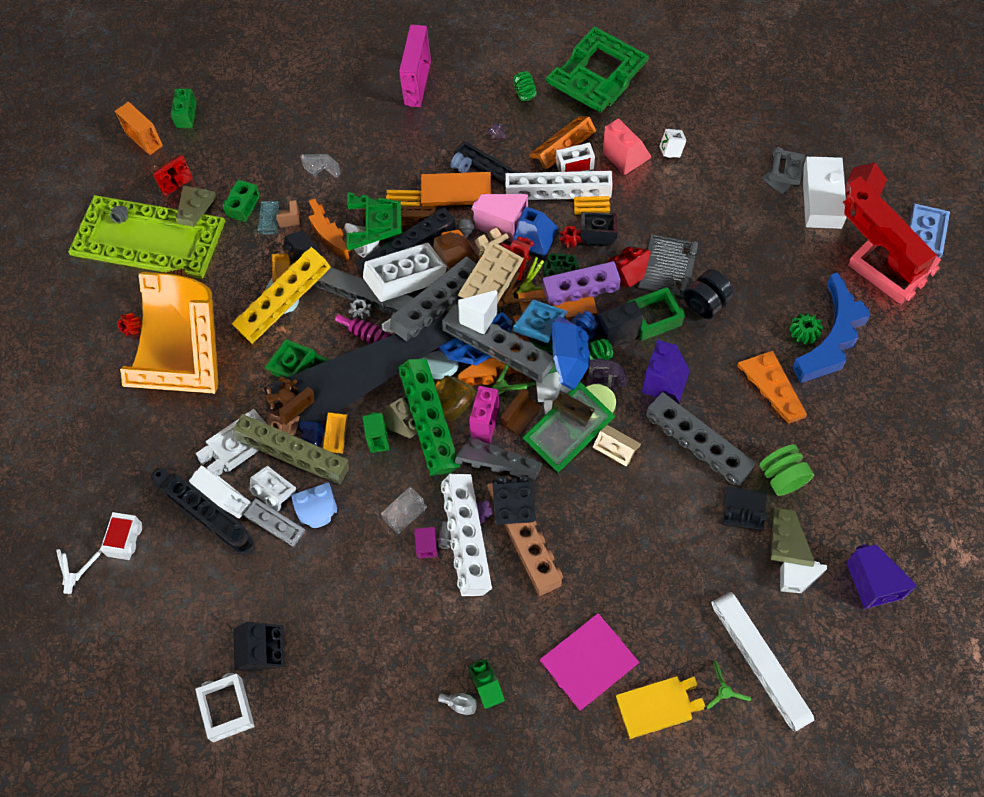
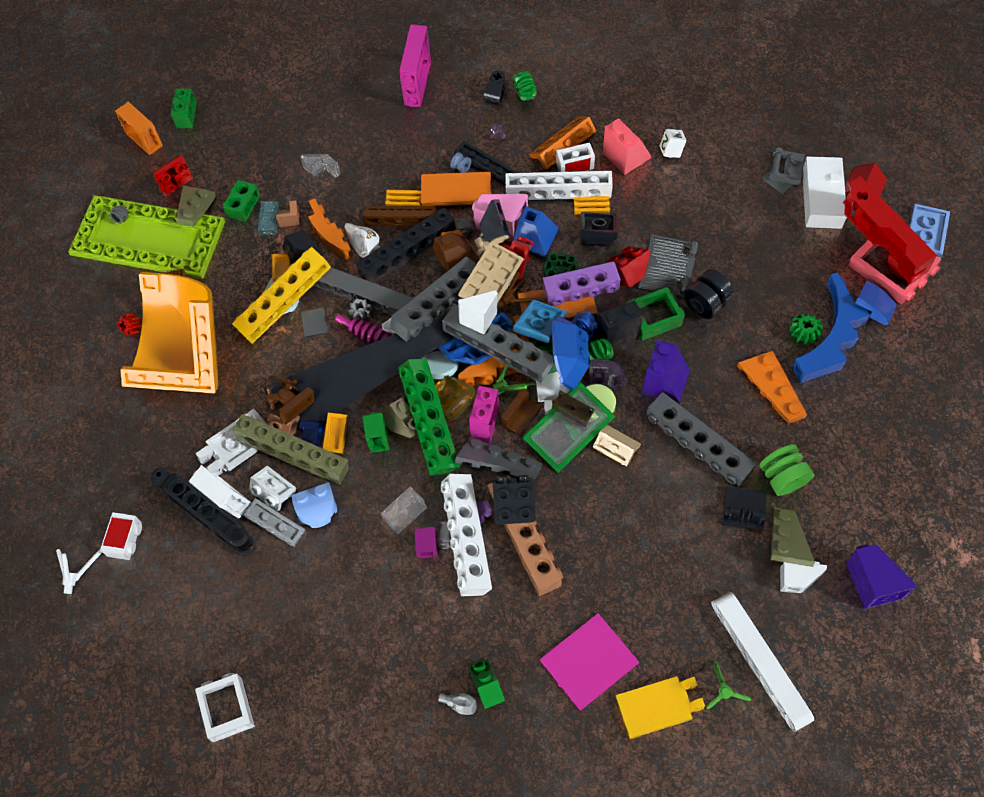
black slope [234,622,285,672] -> none
green slope [264,339,330,378] -> none
green wing [346,192,402,250] -> none
white brick [363,243,447,302] -> none
lime plant [515,257,544,296] -> none
green piece [546,26,649,113] -> none
red gear [560,225,582,248] -> none
none -> dark grey sticker [301,307,328,337]
none -> black slope [479,199,510,242]
none -> black piece [484,70,506,104]
none -> blue slope [855,280,897,326]

